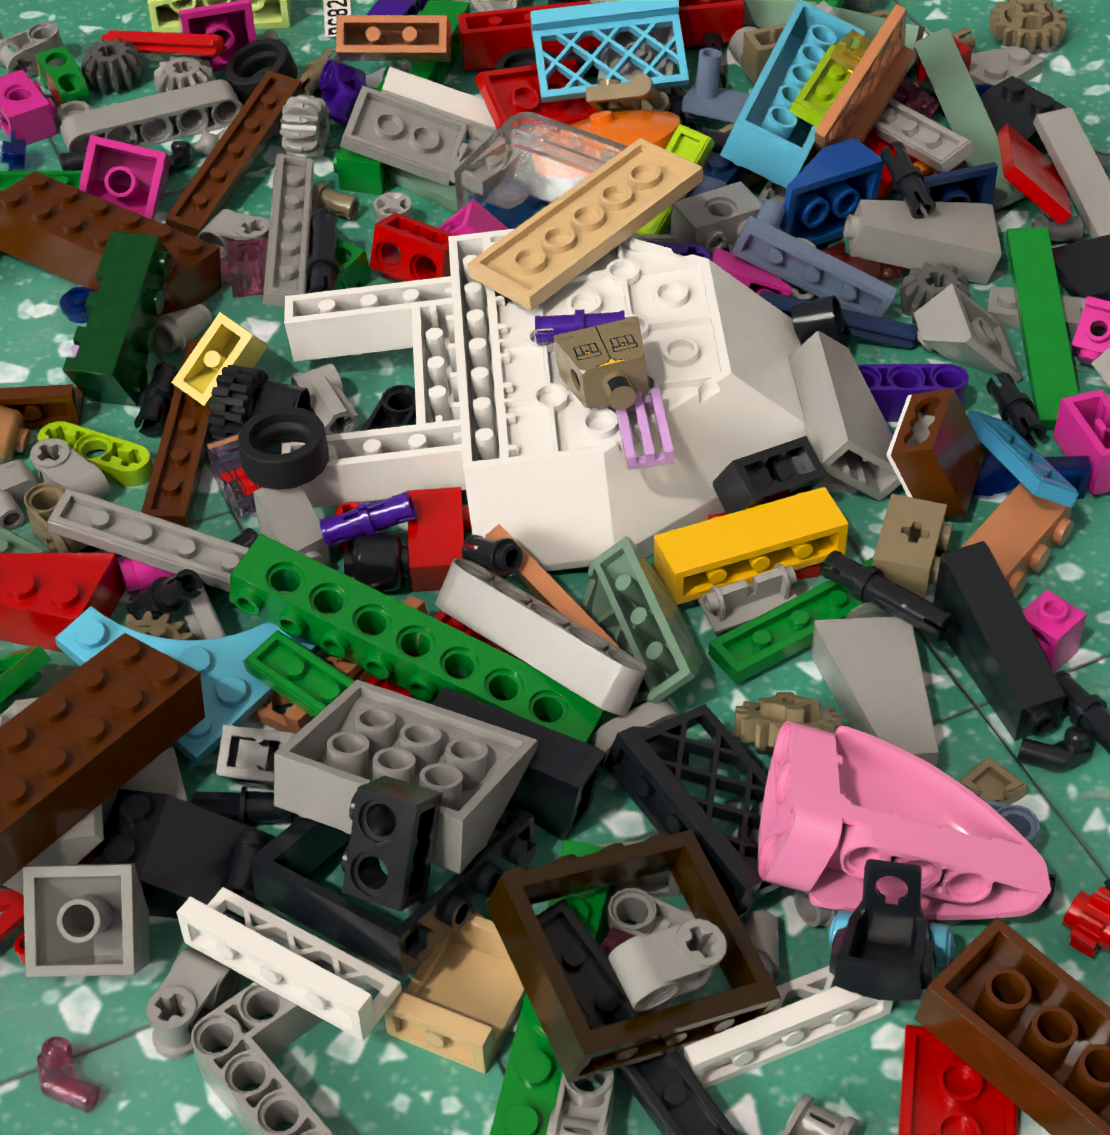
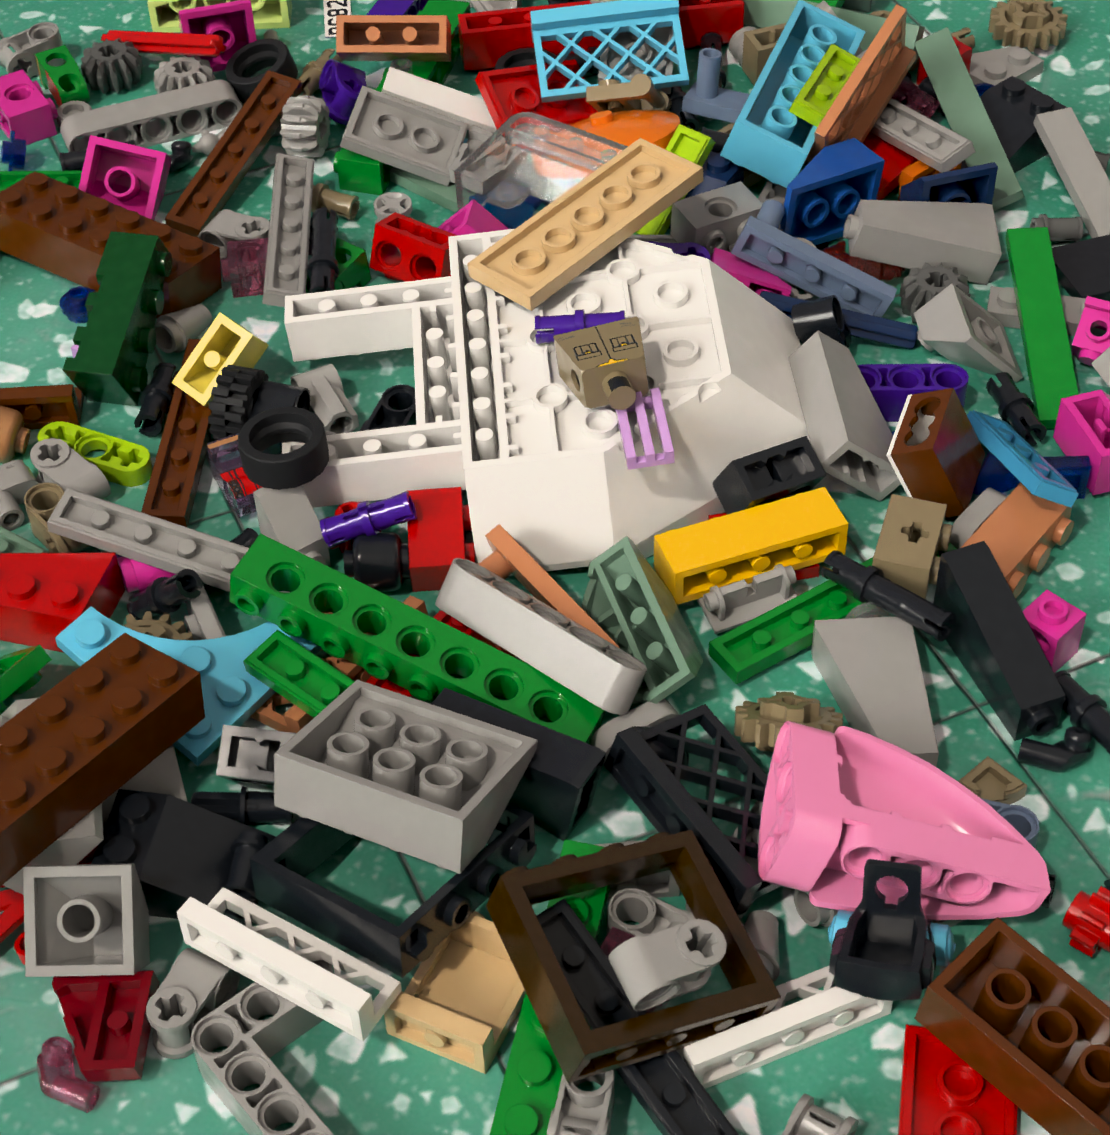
black brick [341,775,443,912] -> none
black pin [462,534,523,576] -> none
clear yellow plate [830,29,872,73] -> none
black pin [880,141,936,219] -> none
red tile [998,123,1072,225] -> none
none -> dark red wing [52,970,160,1082]
none -> light grey beam [950,487,1007,549]

